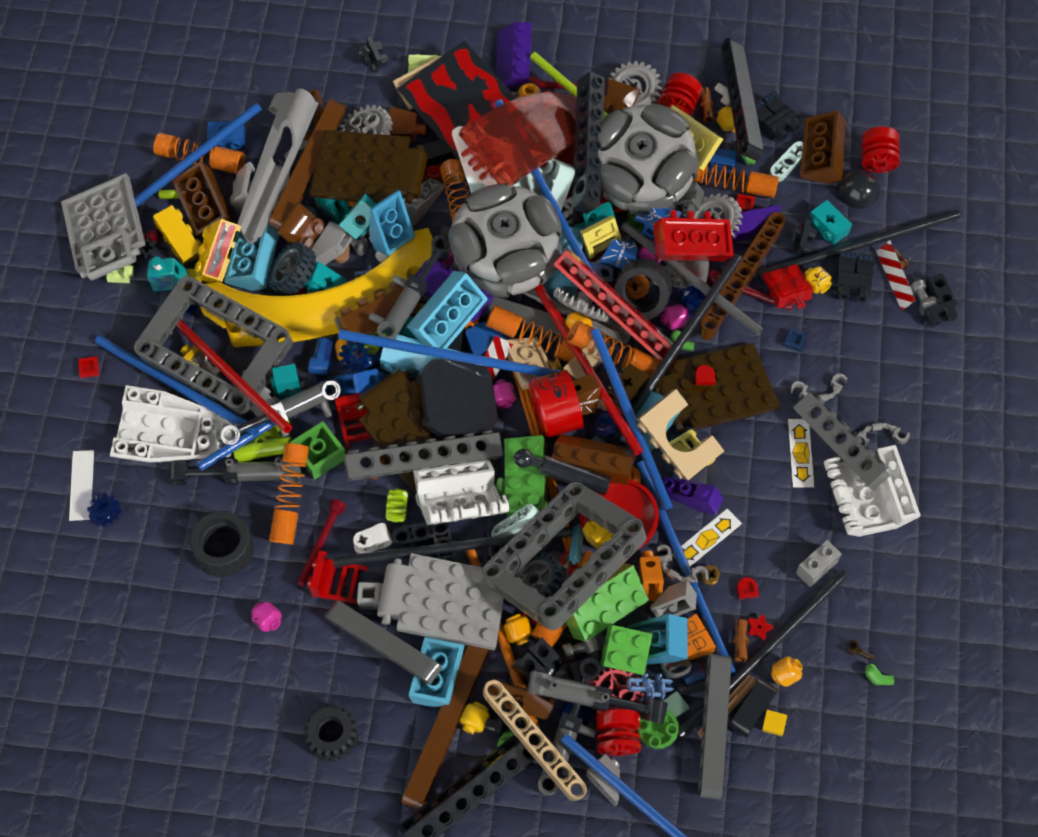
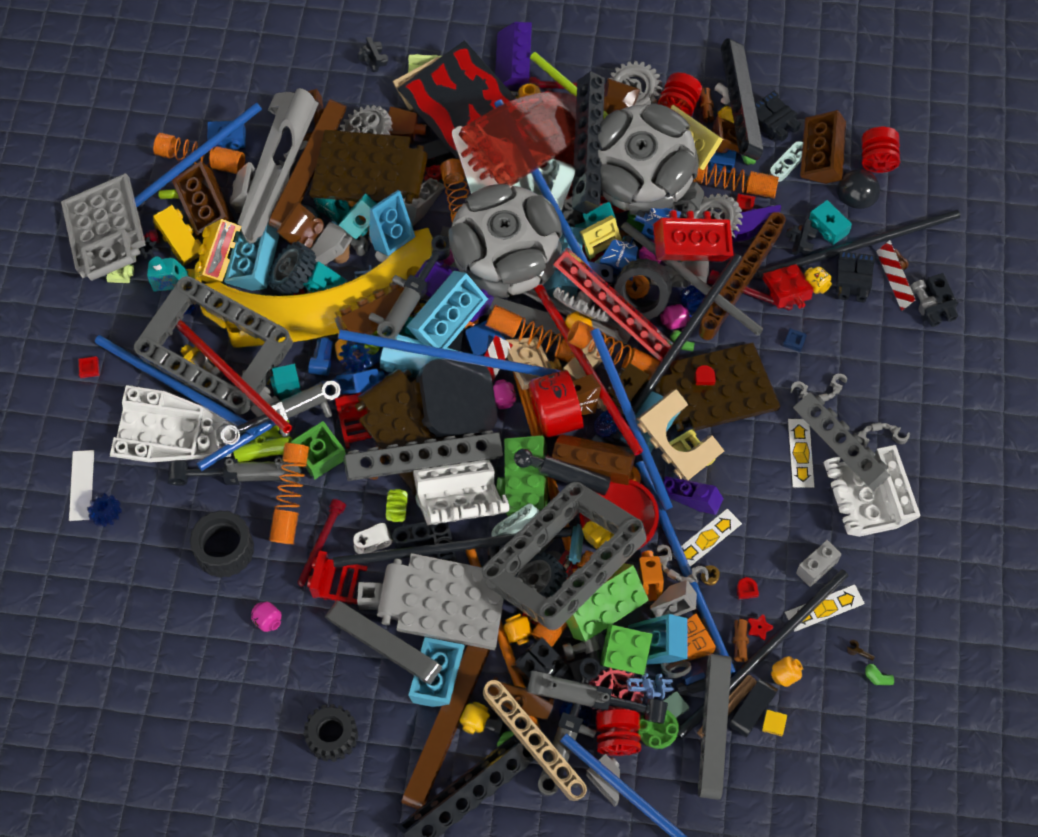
none -> reddish brown slope [712,117,739,153]
none -> sticker [785,585,865,632]

